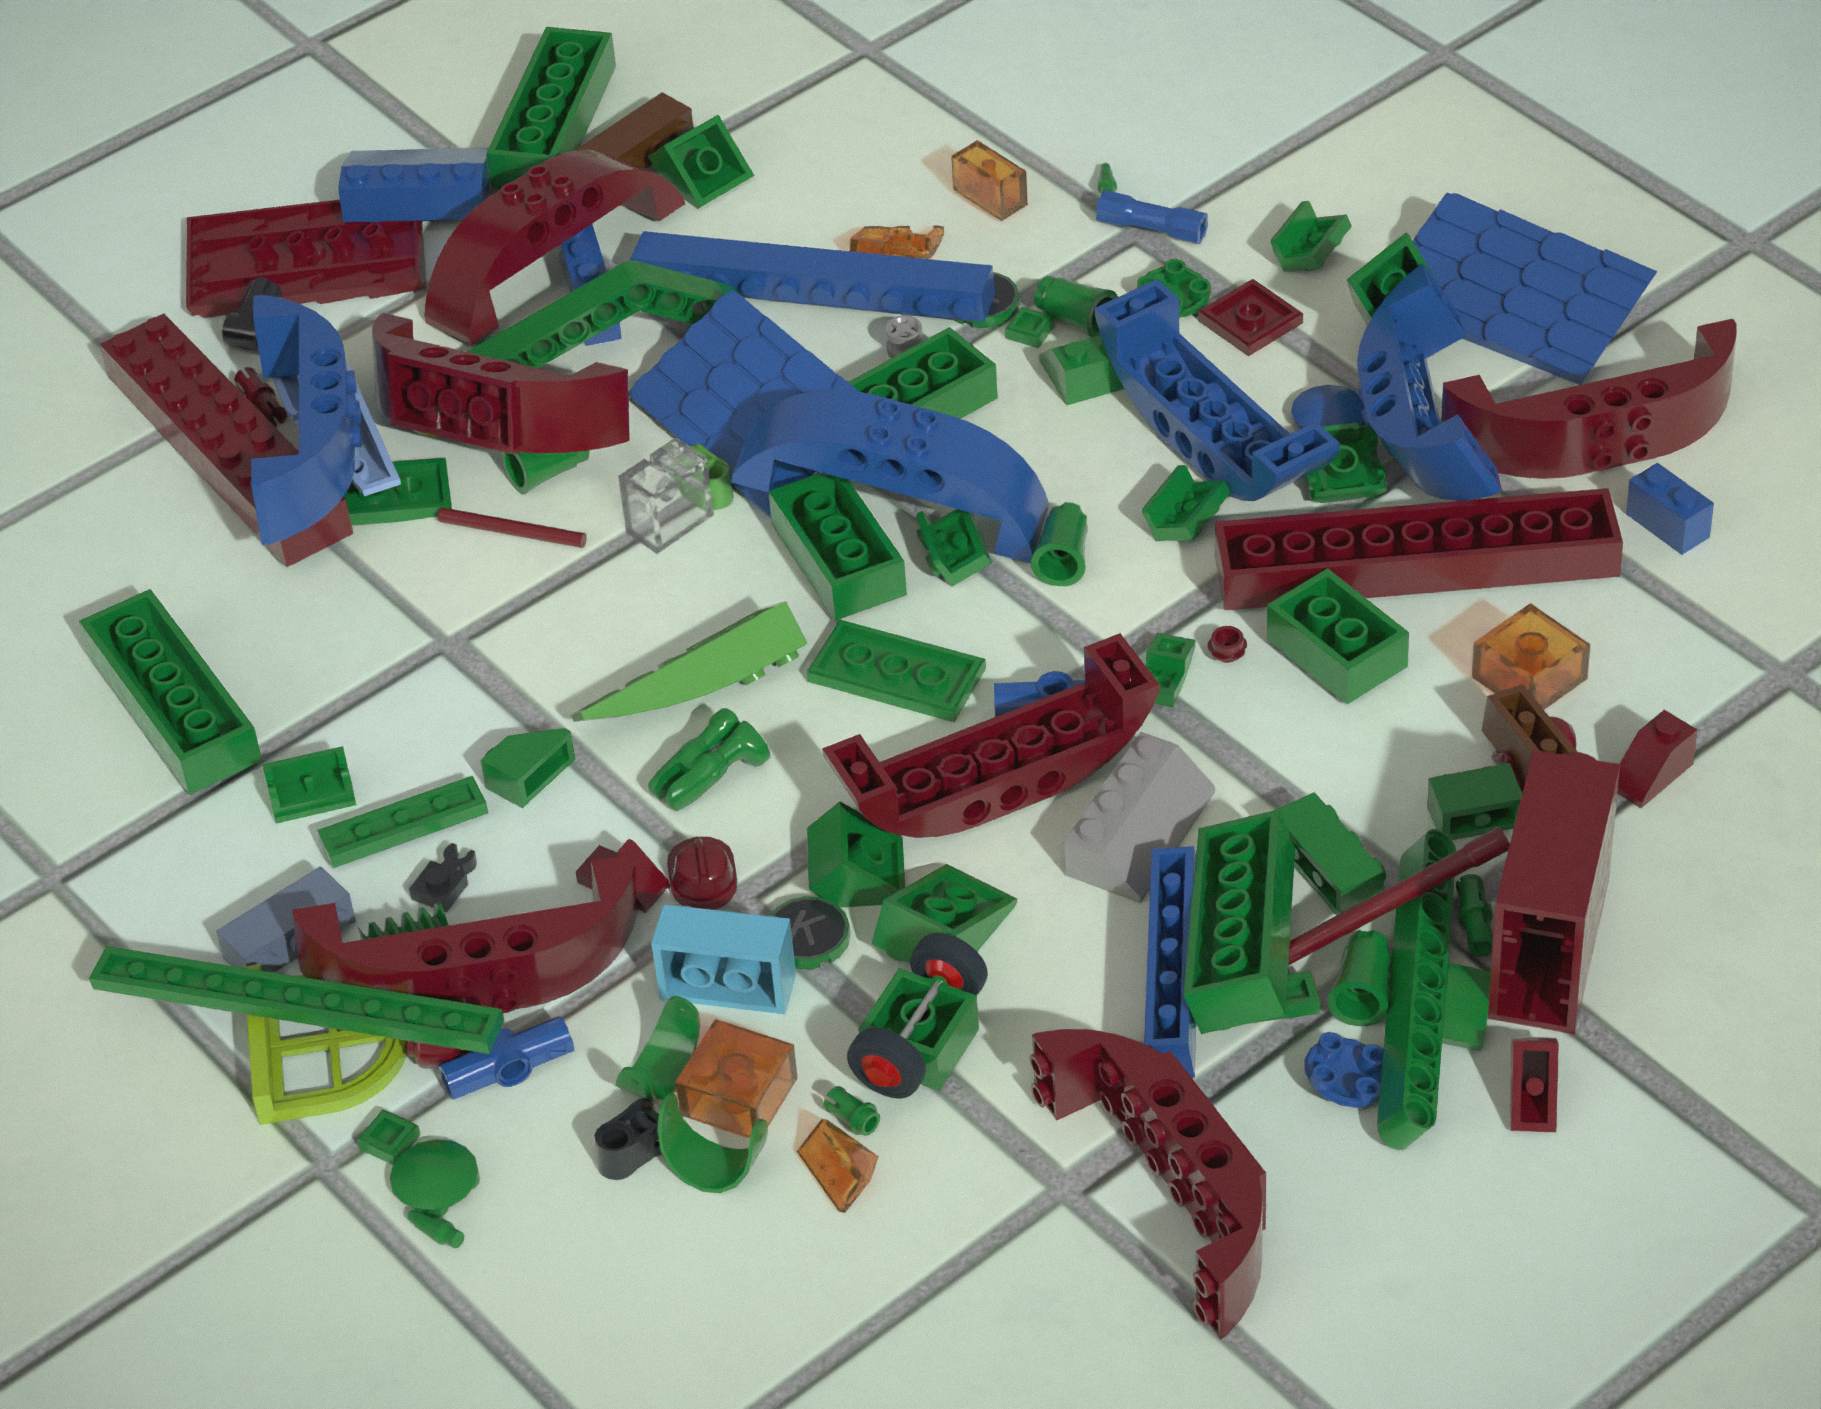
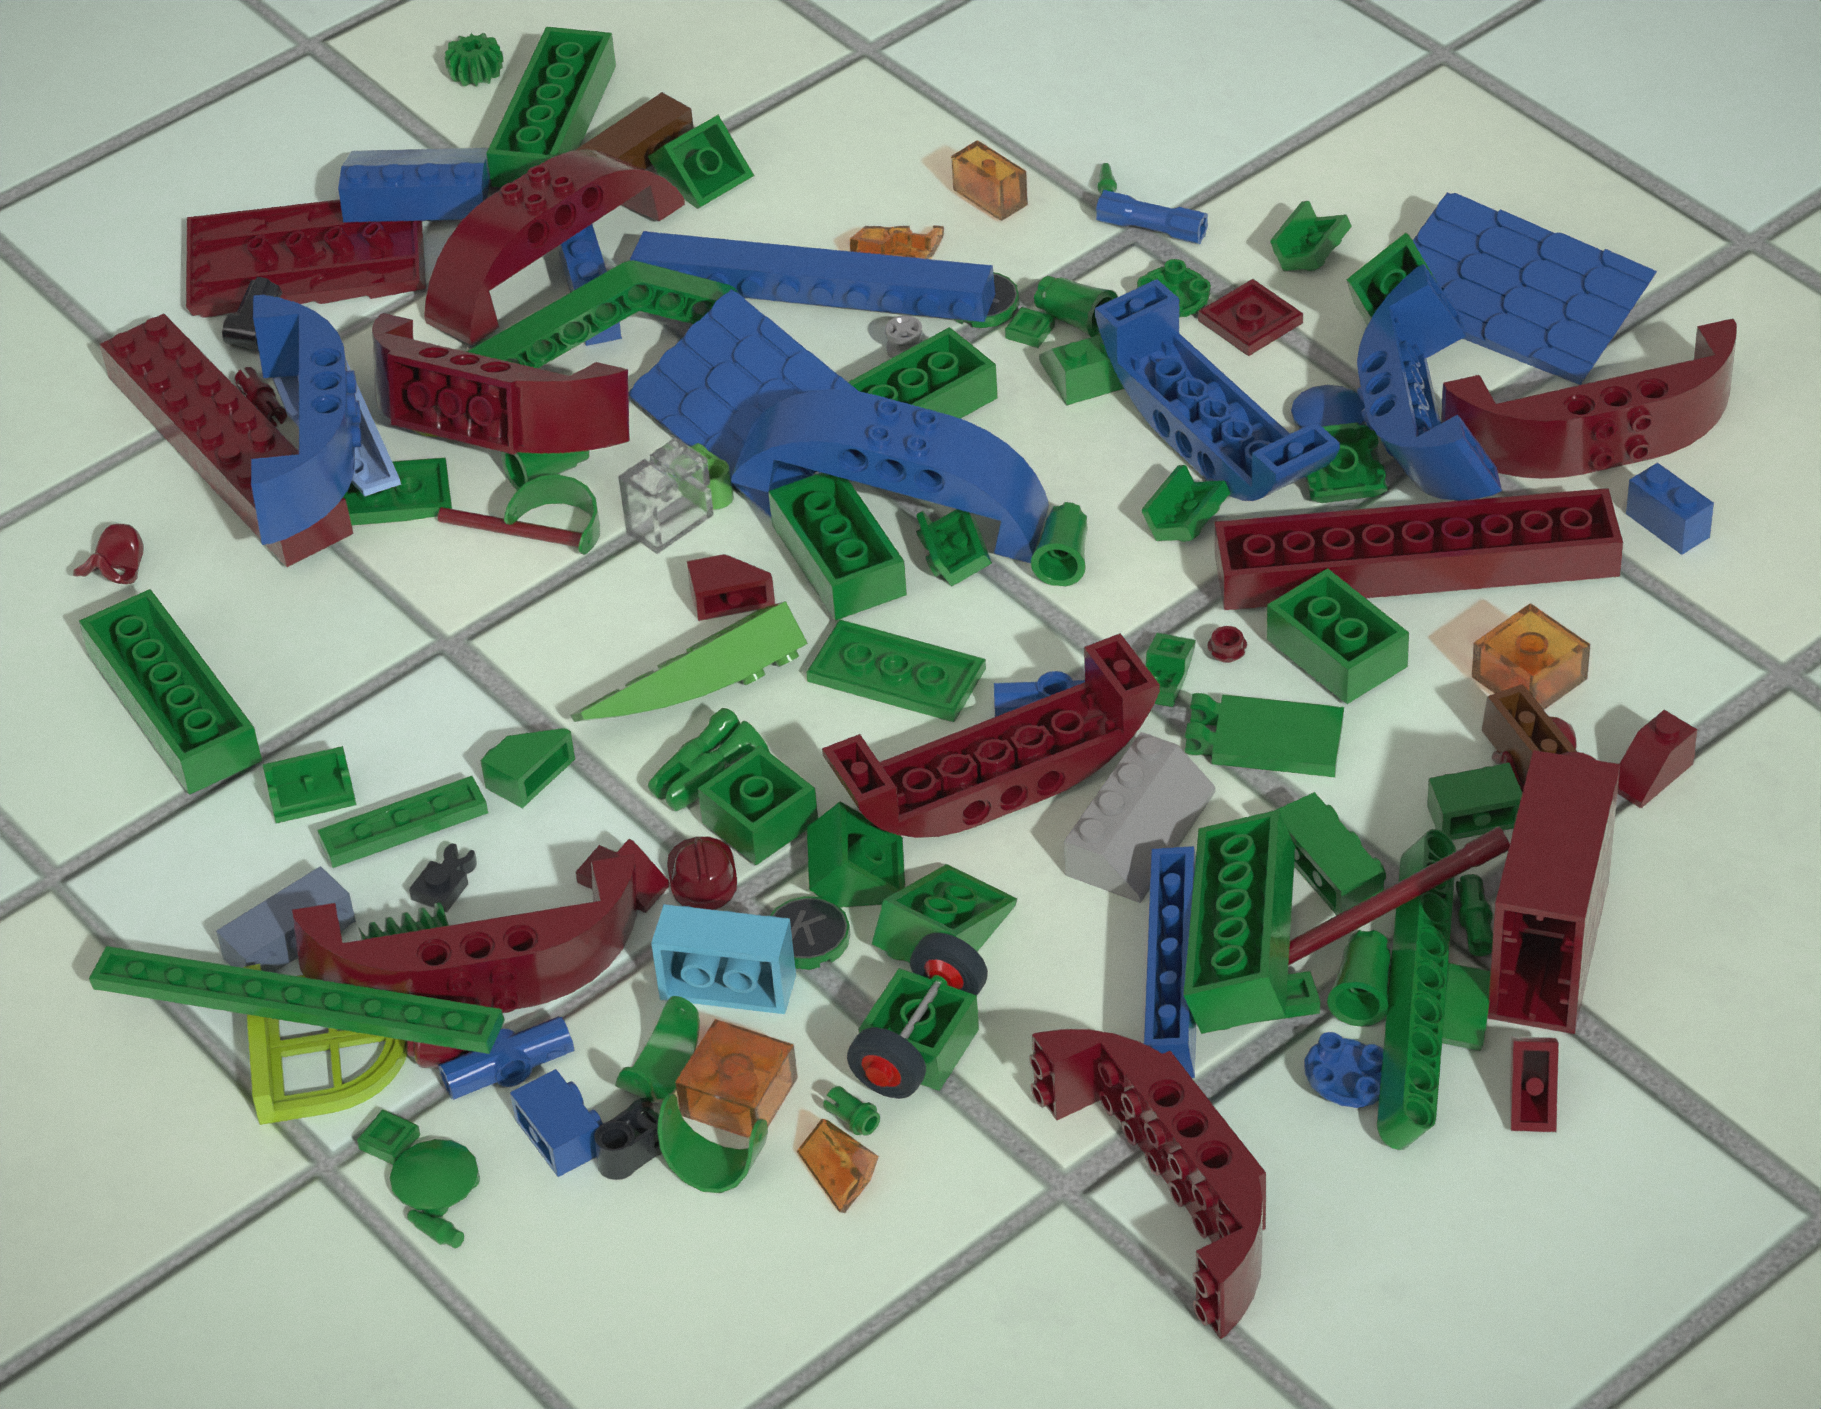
none -> dark red piece [73,524,144,584]
none -> green gear [444,32,504,87]
none -> green piece [504,474,600,555]
none -> blue brick [510,1069,603,1177]
none -> dark red slope [686,554,775,621]
none -> green brick [697,746,818,865]
none -> green tile [1185,693,1344,777]

